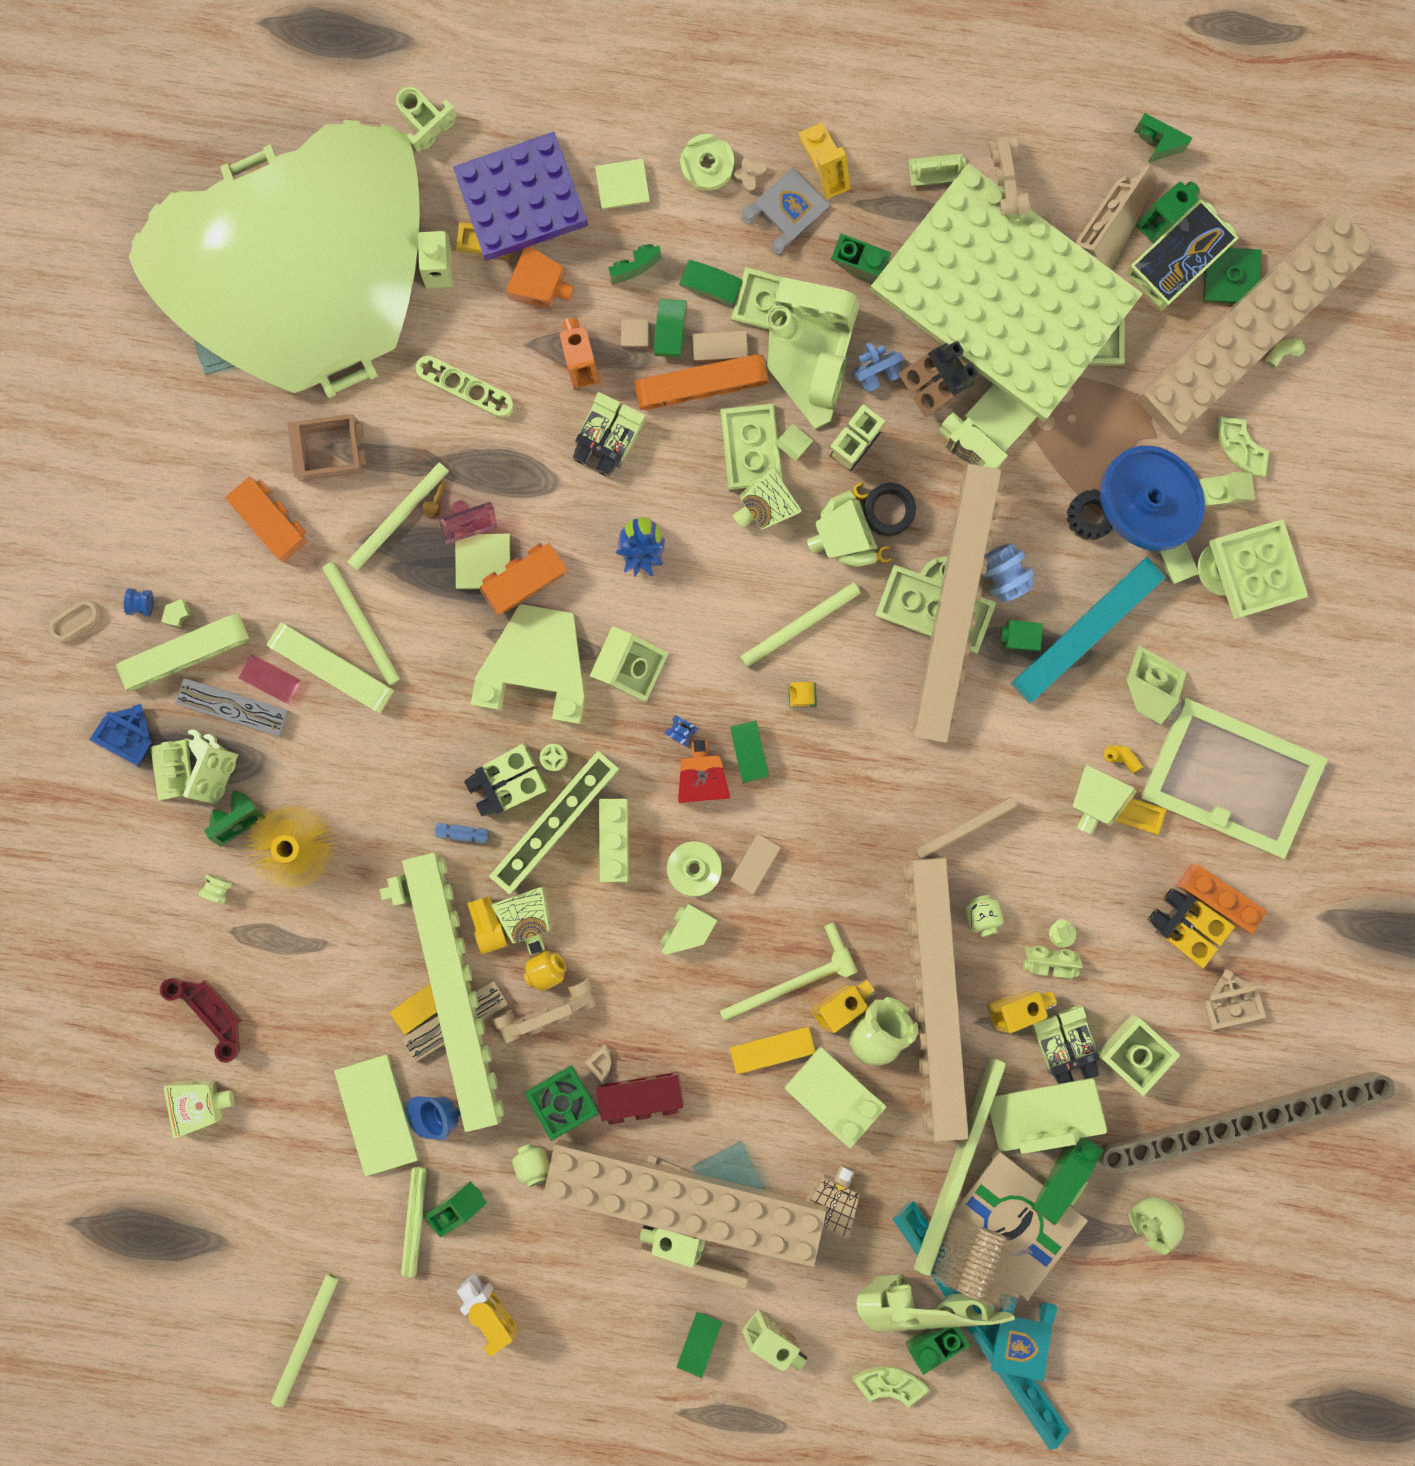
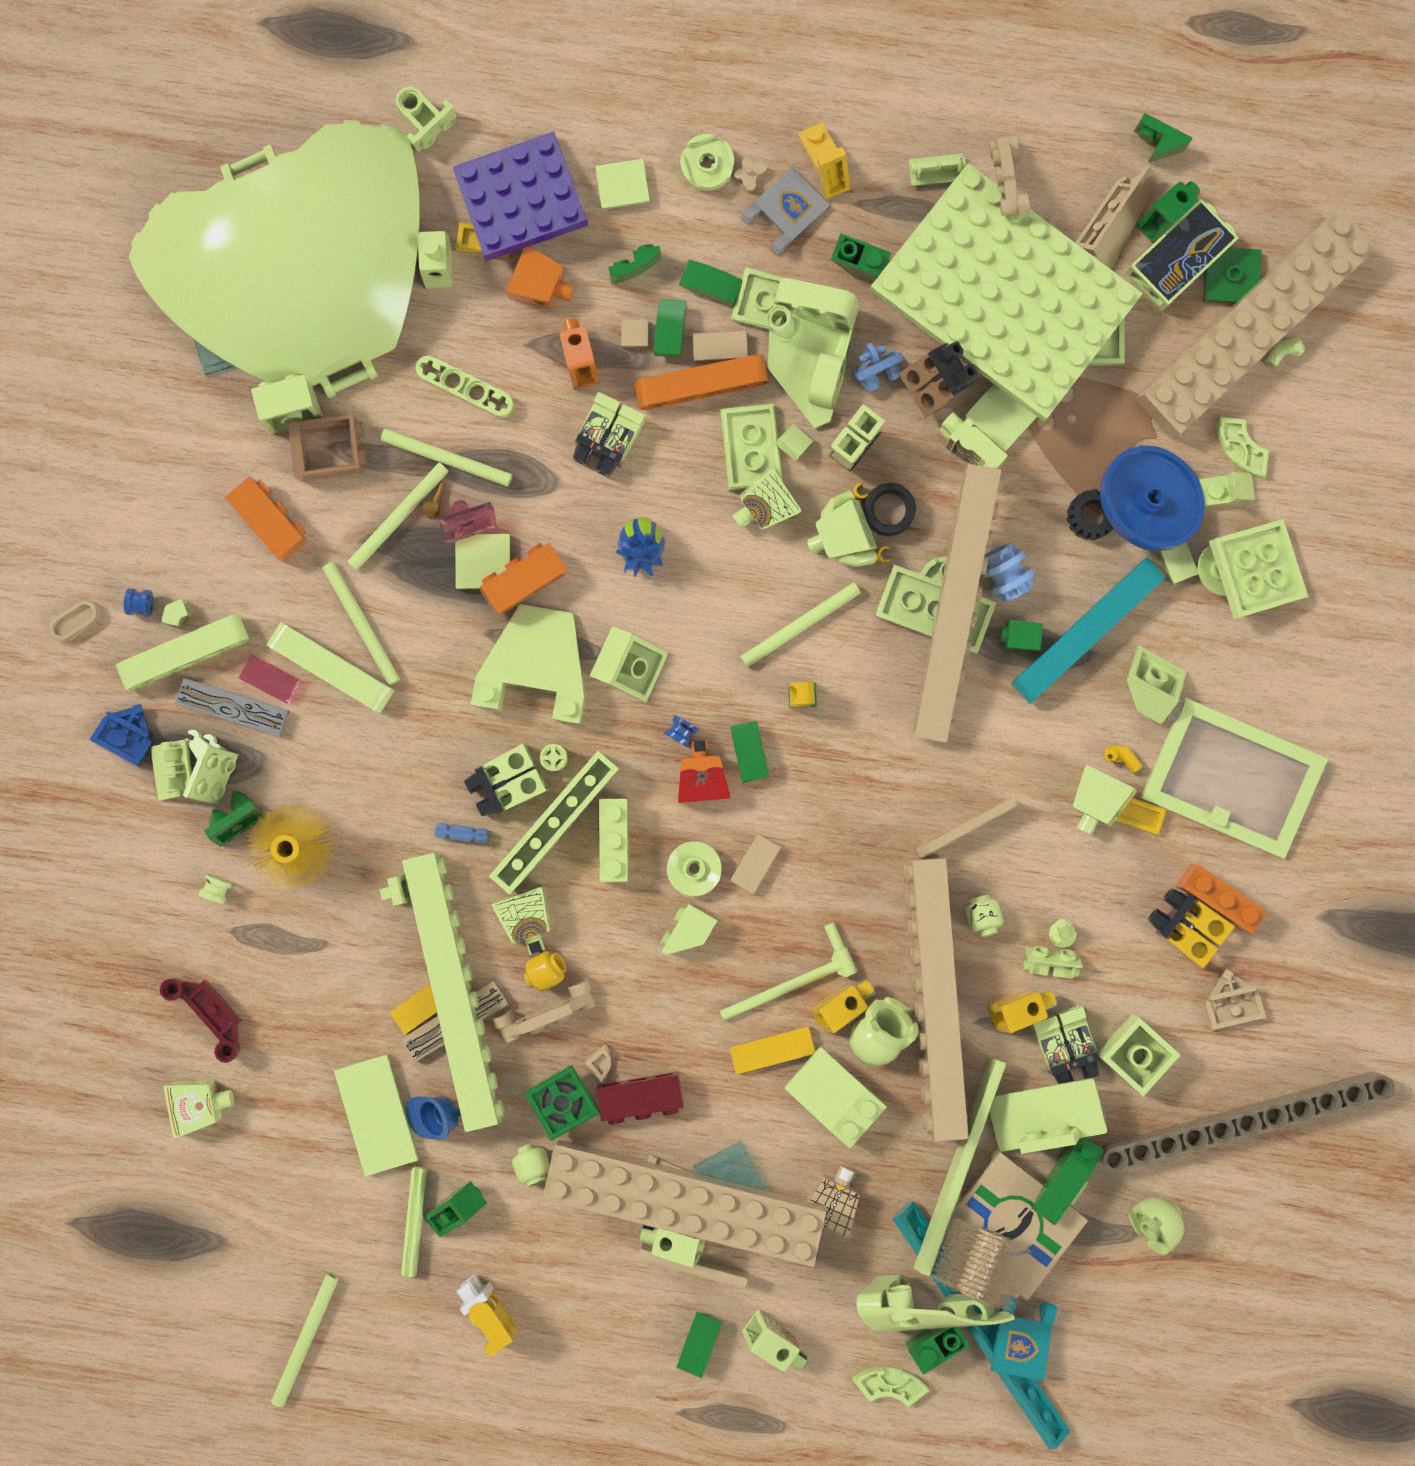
yellow piece [467,896,509,955] -> none
none -> yellowish green slope [251,374,324,434]
none -> yellowish green piece [381,428,513,487]

